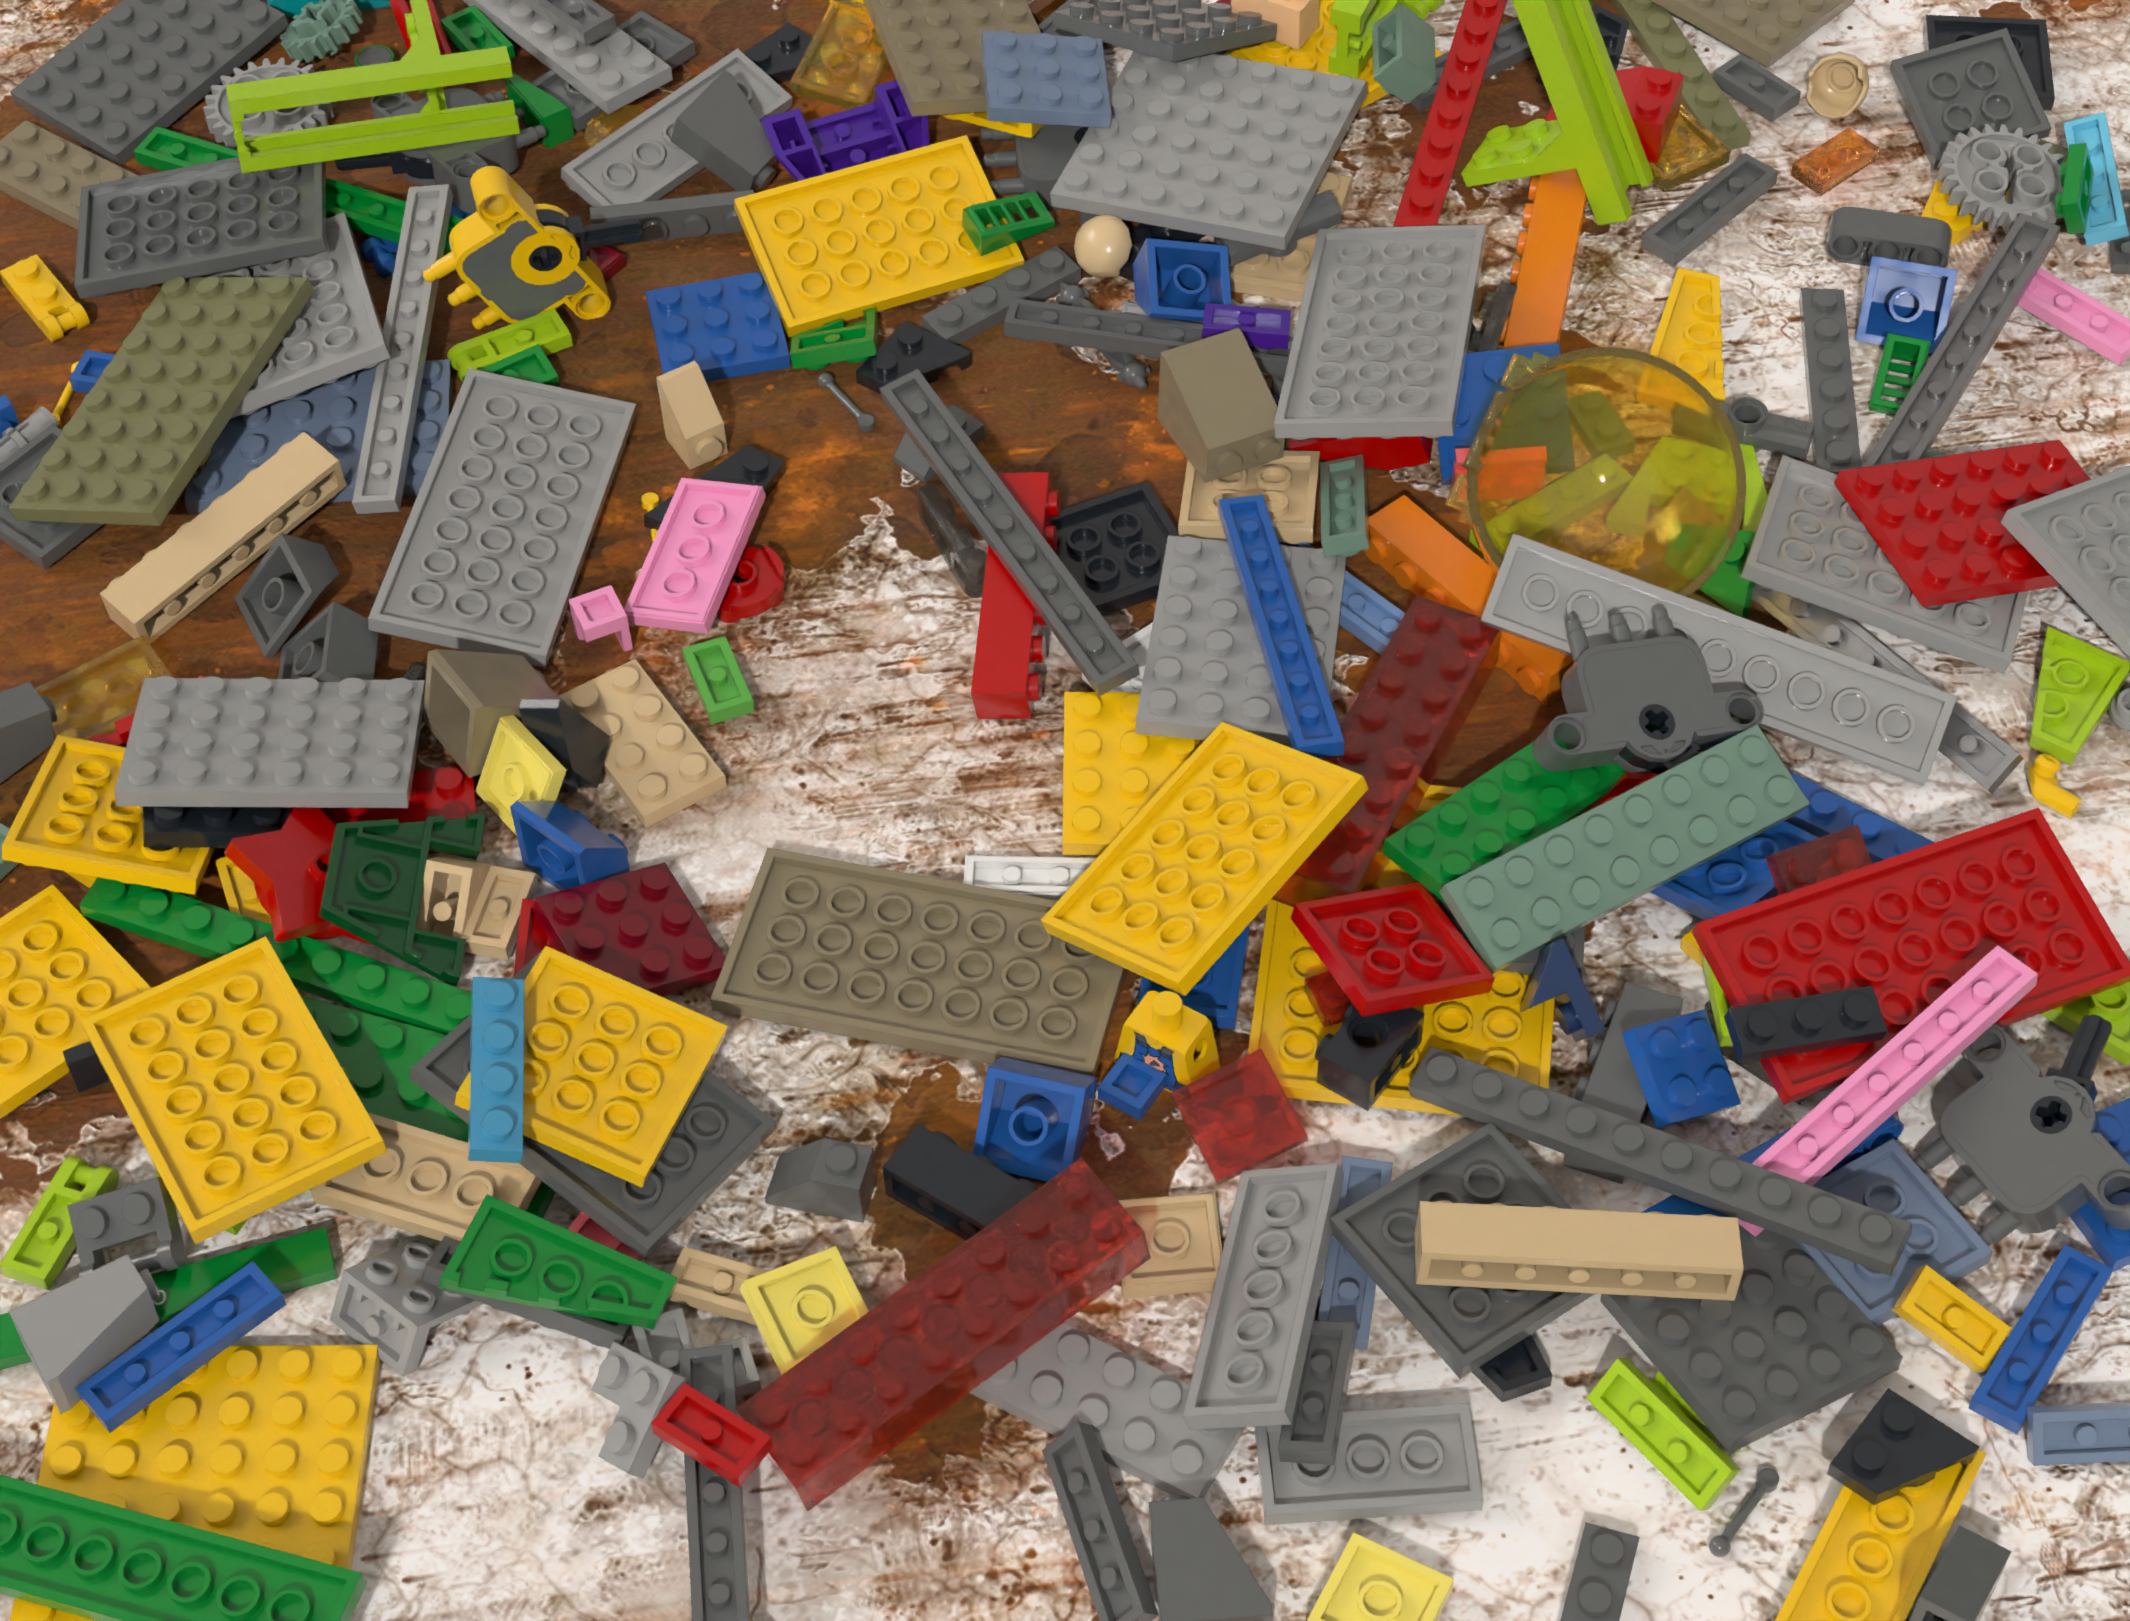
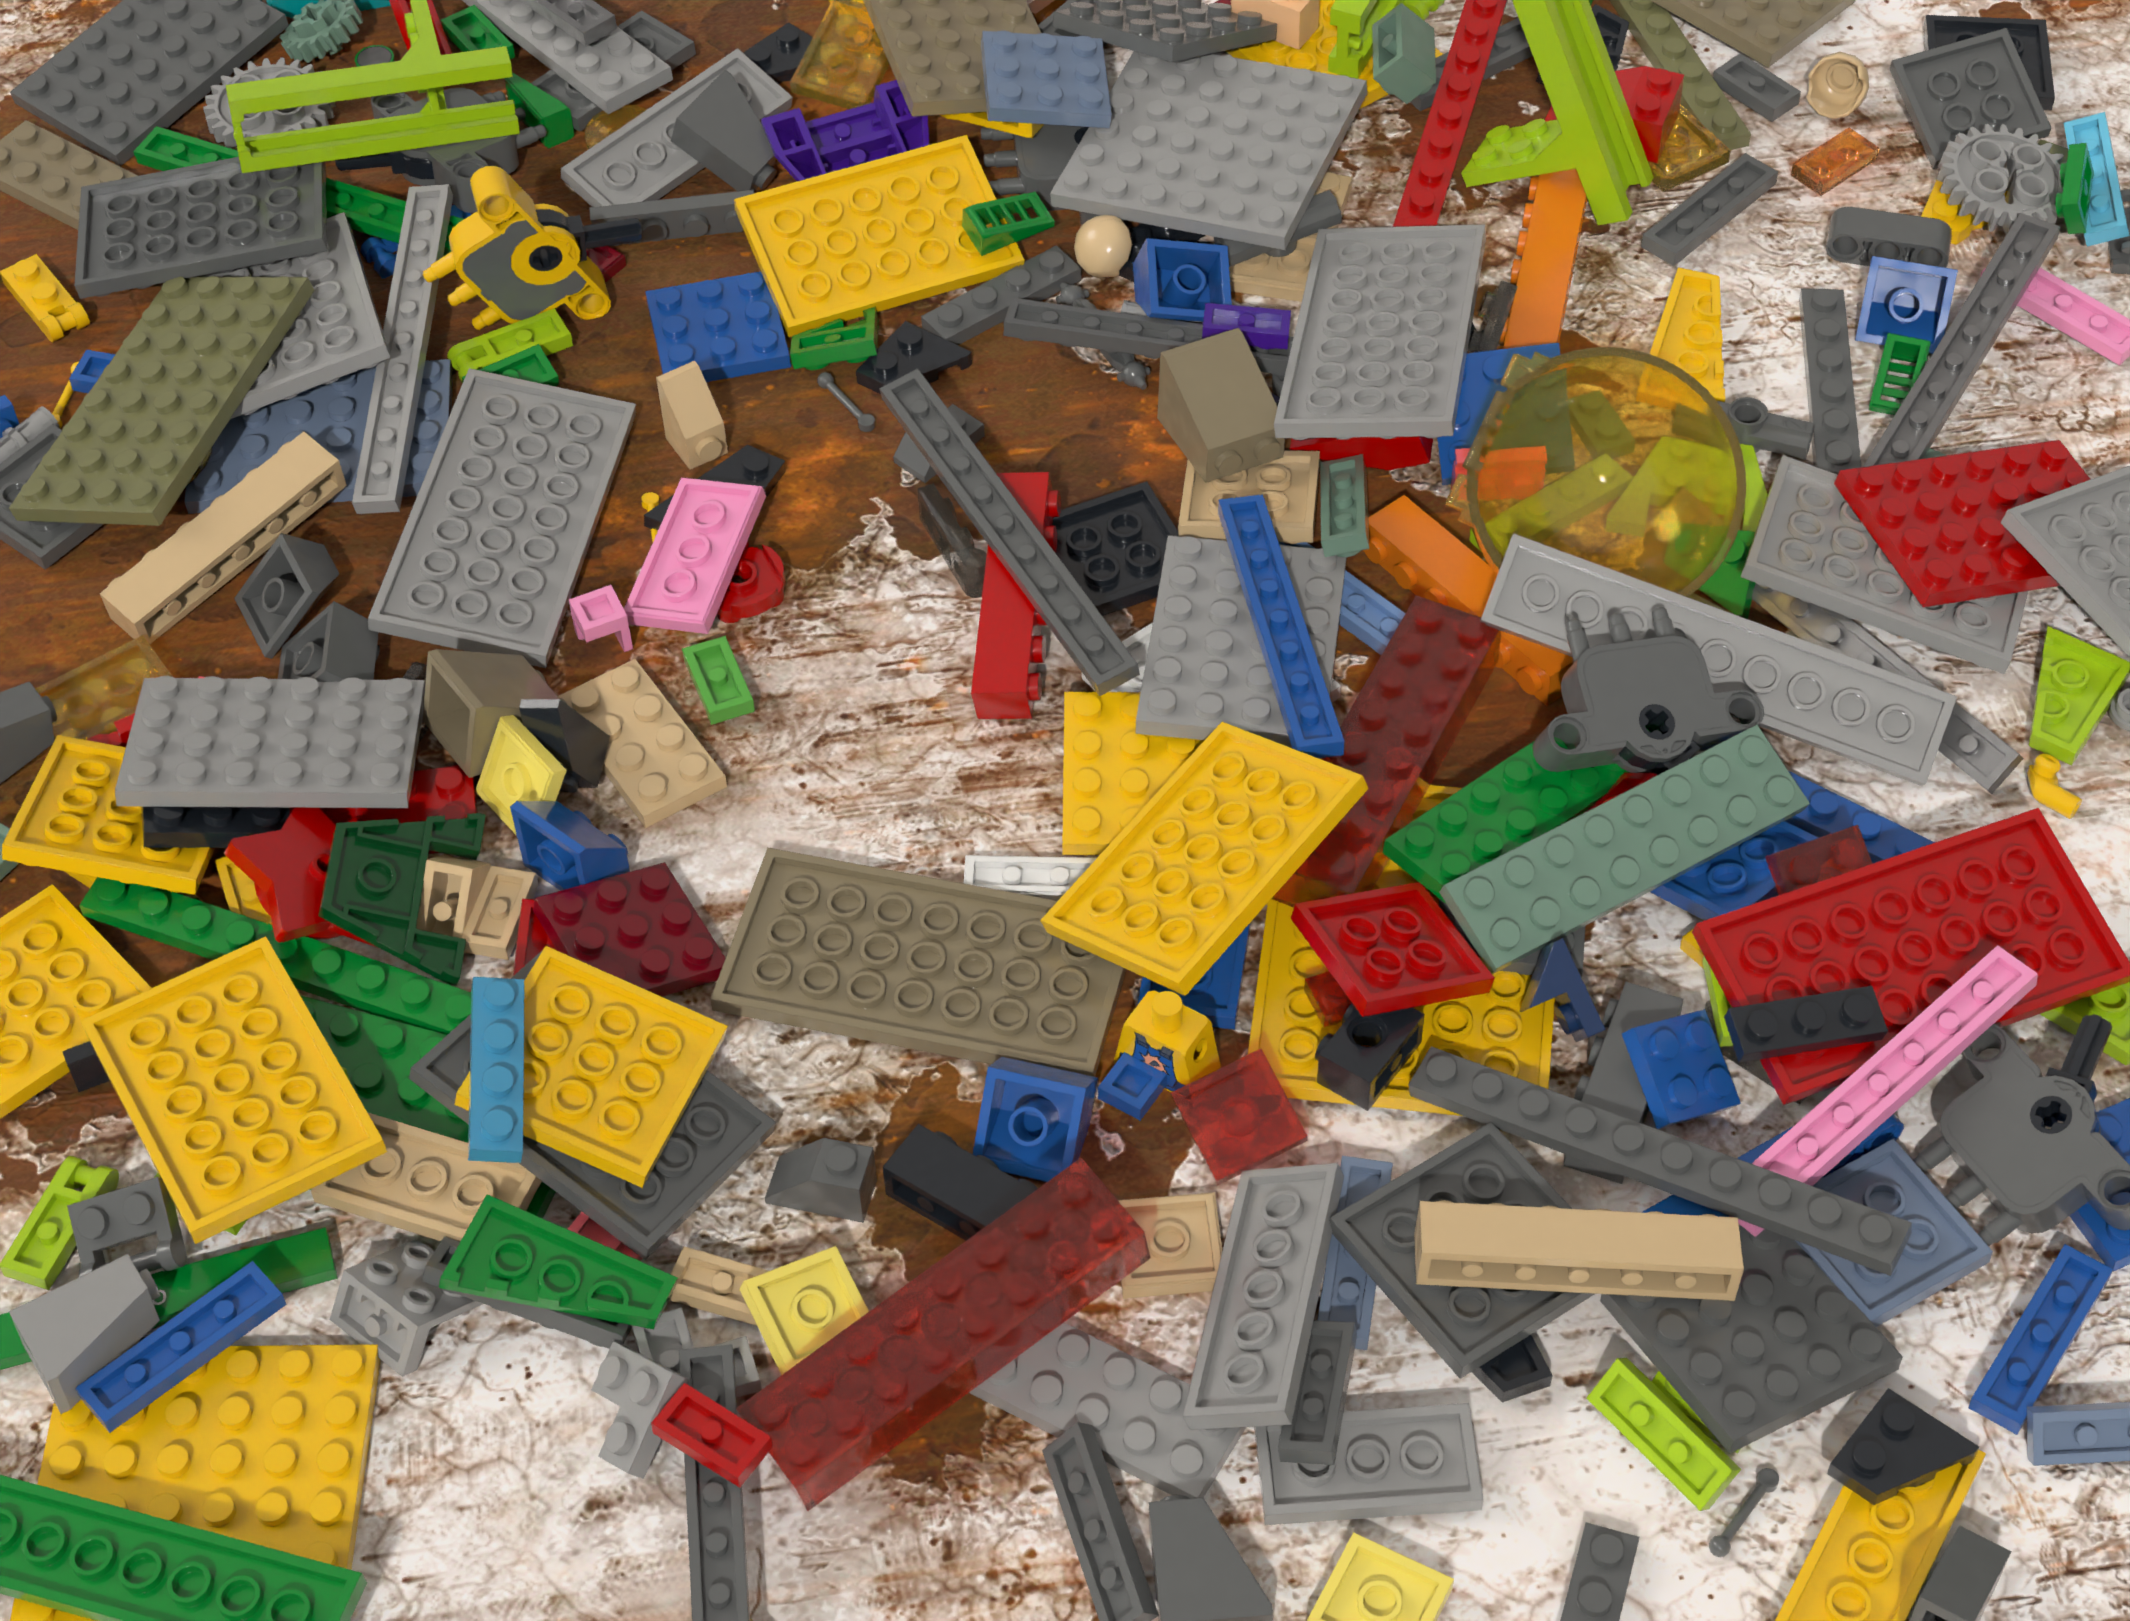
yellow plate [1892,1265,2011,1373] -> none

